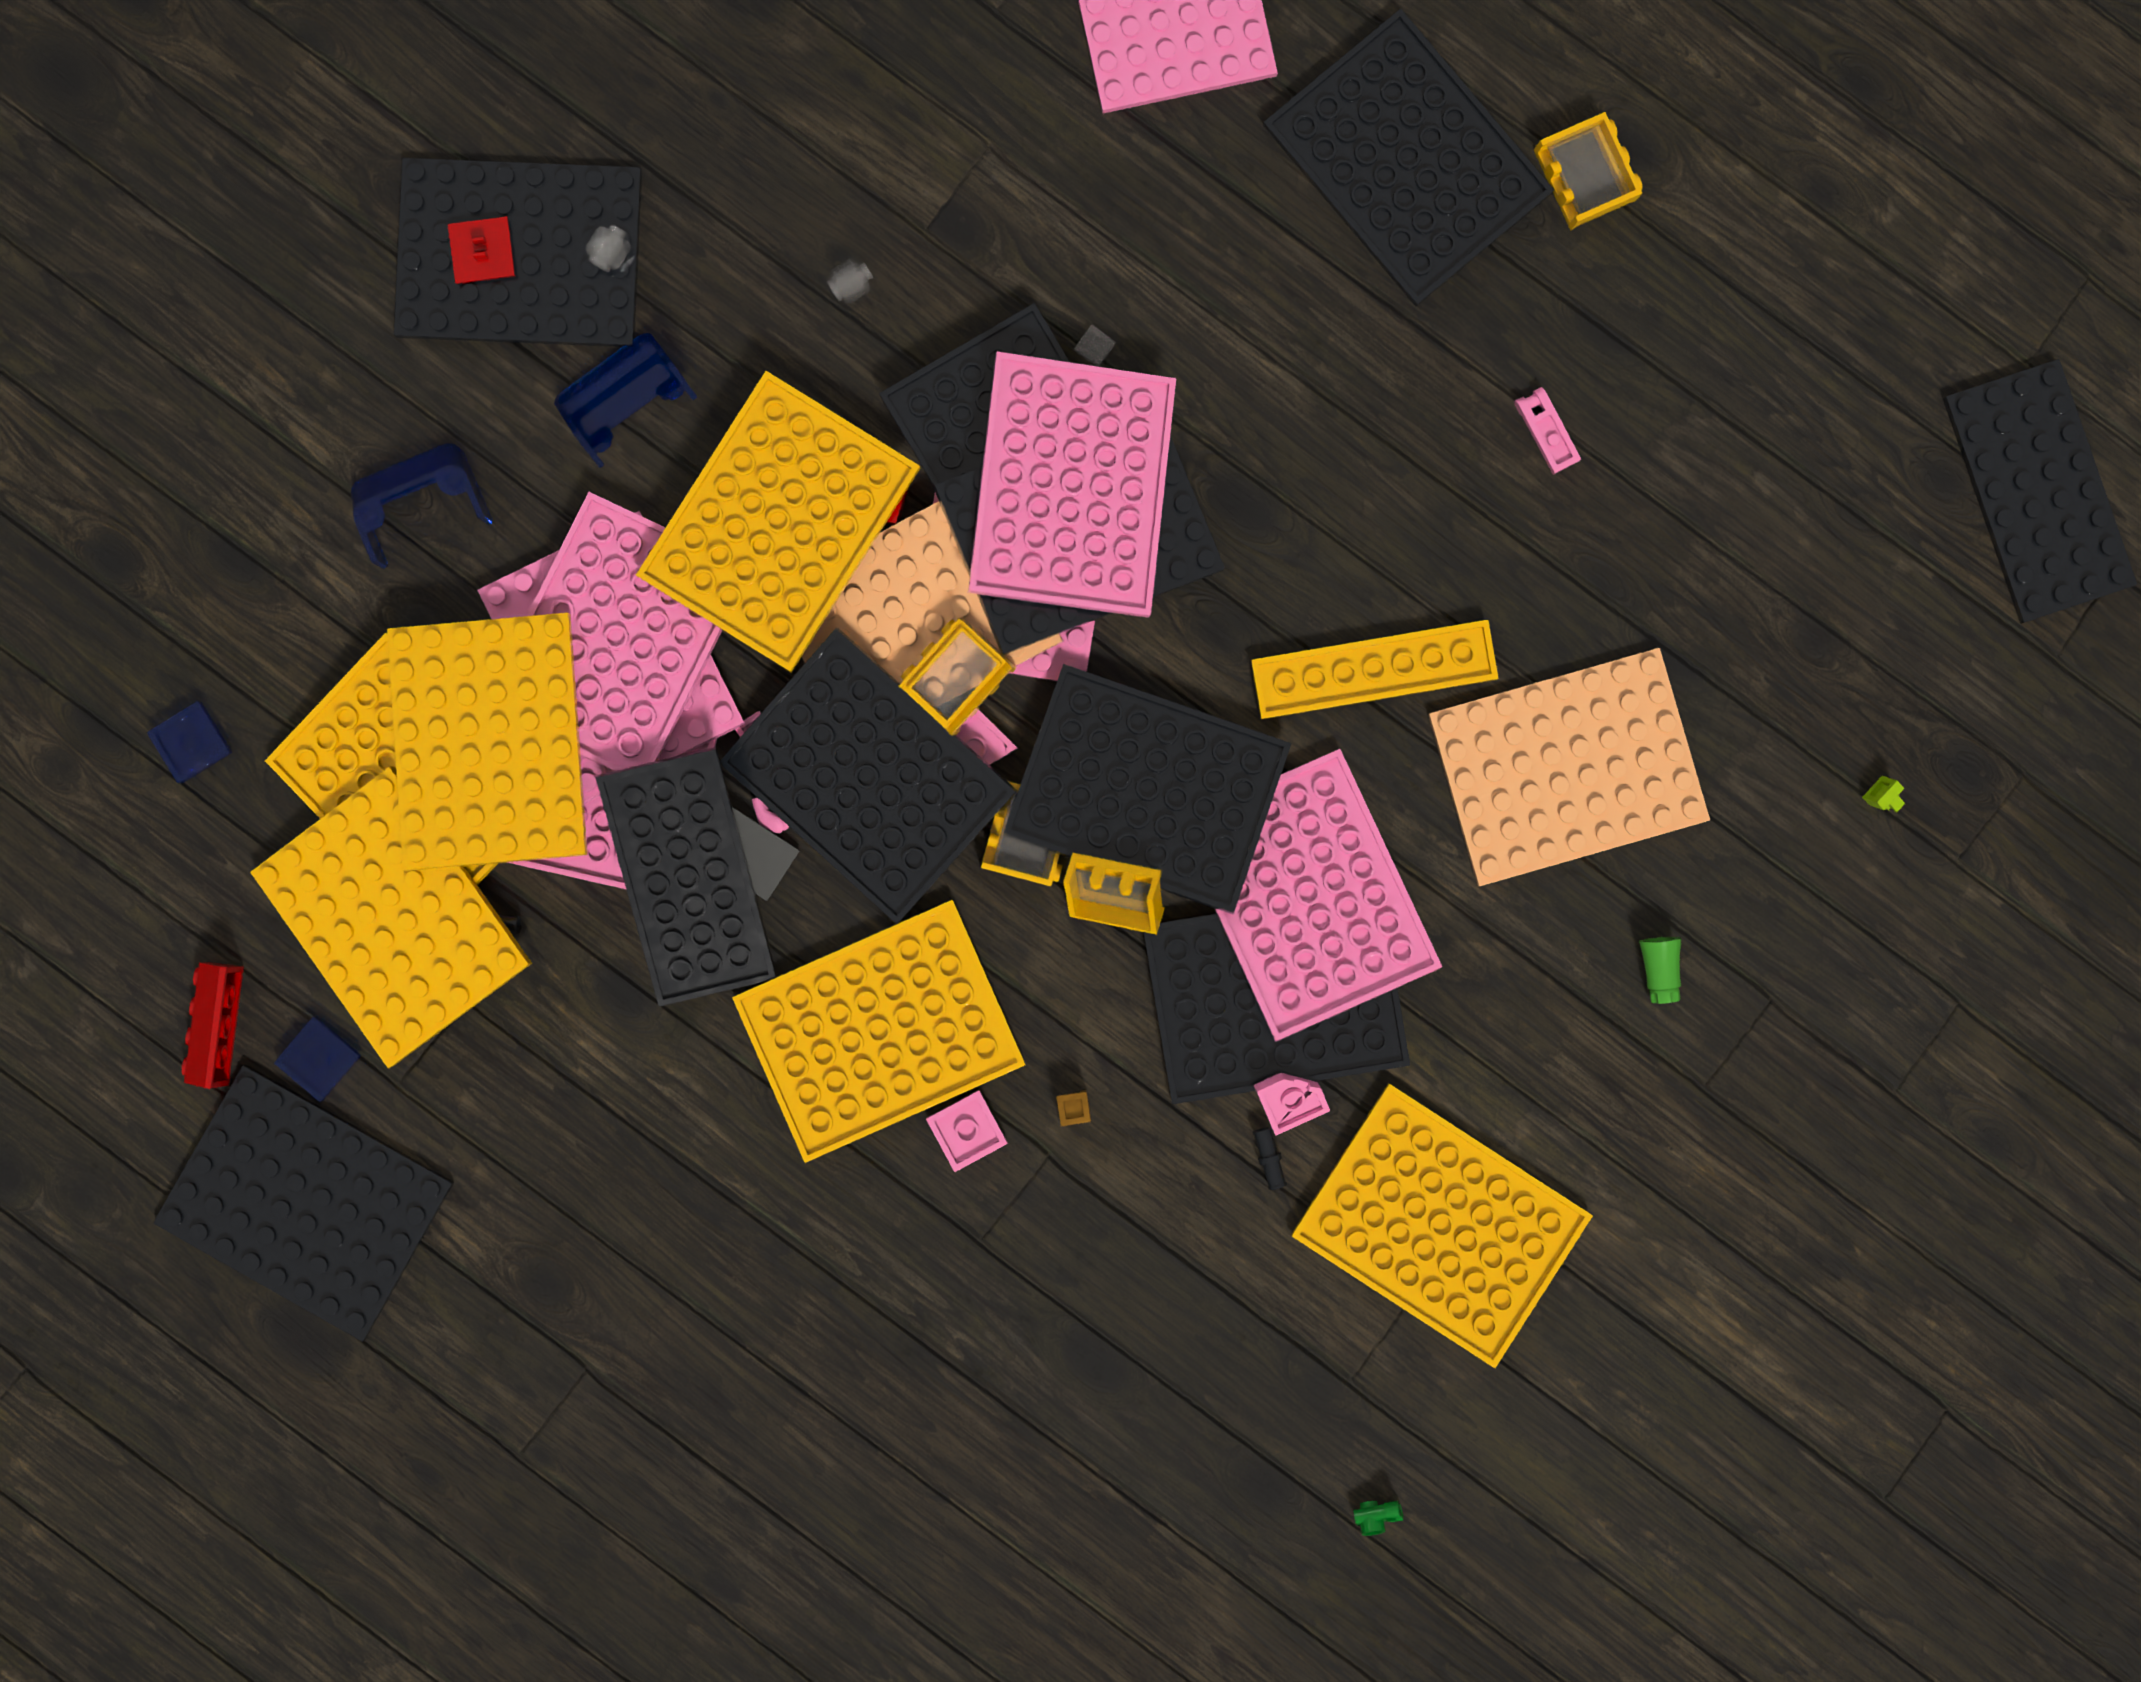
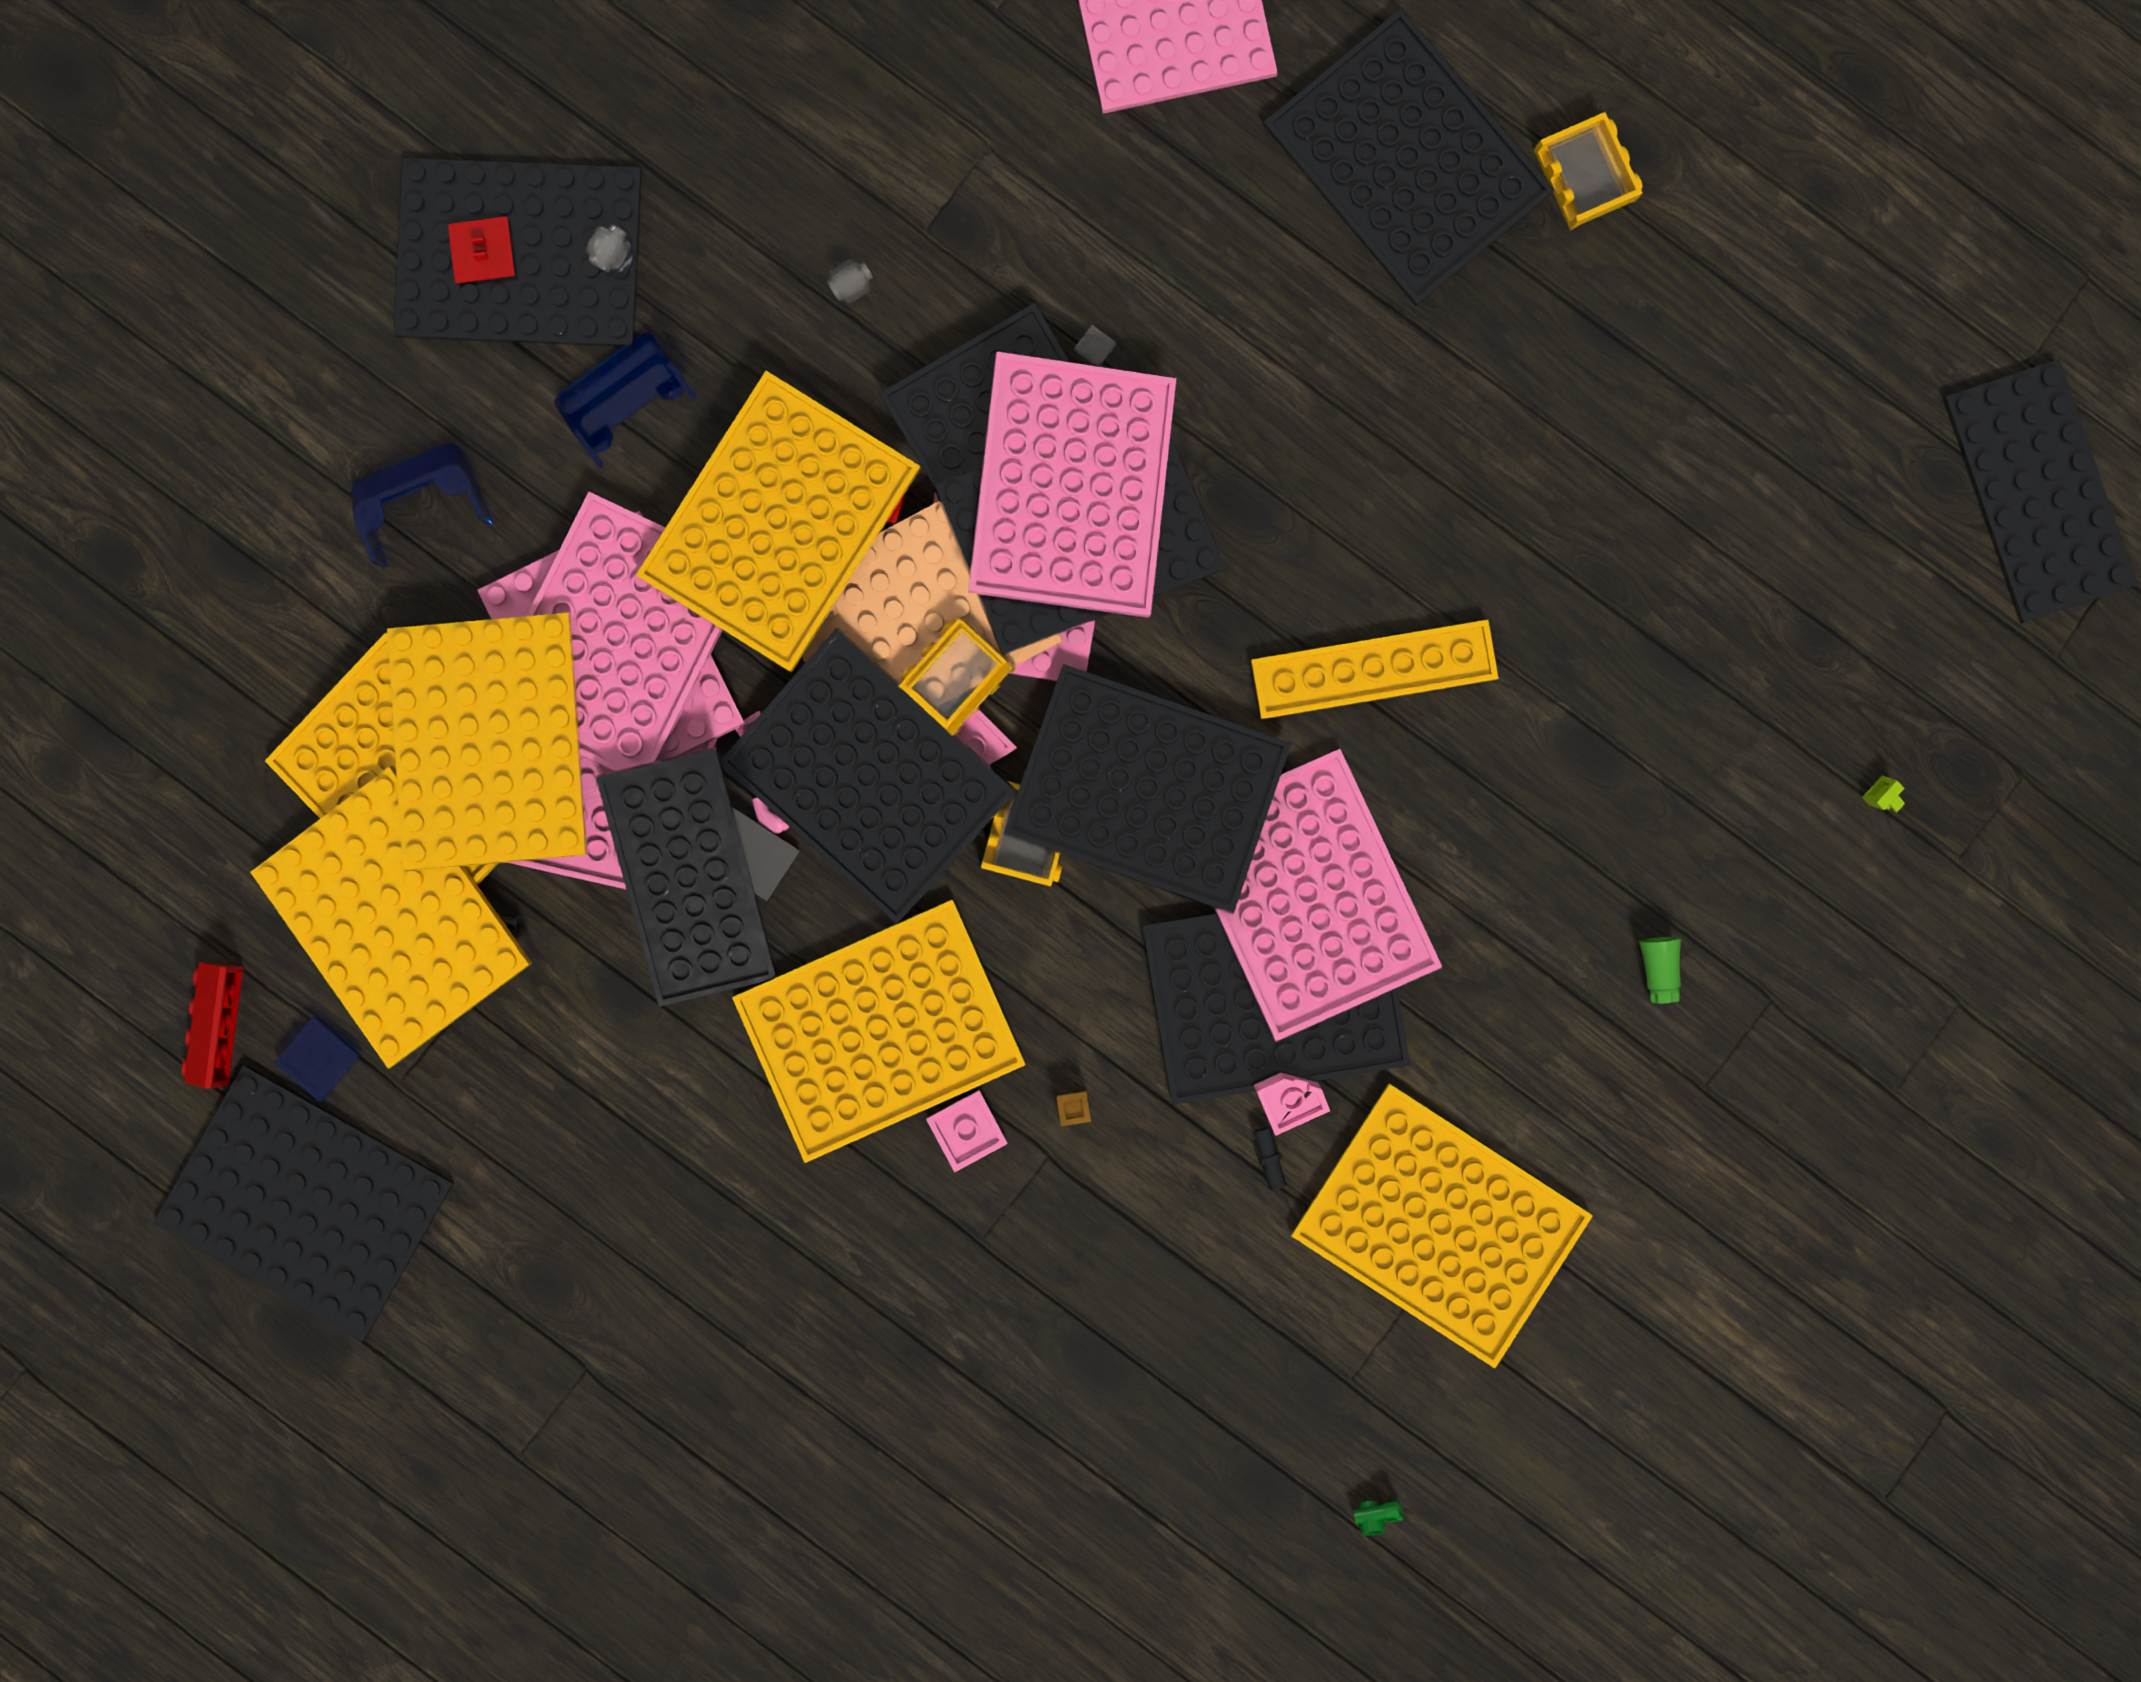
clear blue plate [147,701,233,784] -> none
yellow window [1064,853,1164,935] -> none
light nougat plate [1428,648,1710,887] -> none
bright pink plate [1514,387,1581,475] -> none

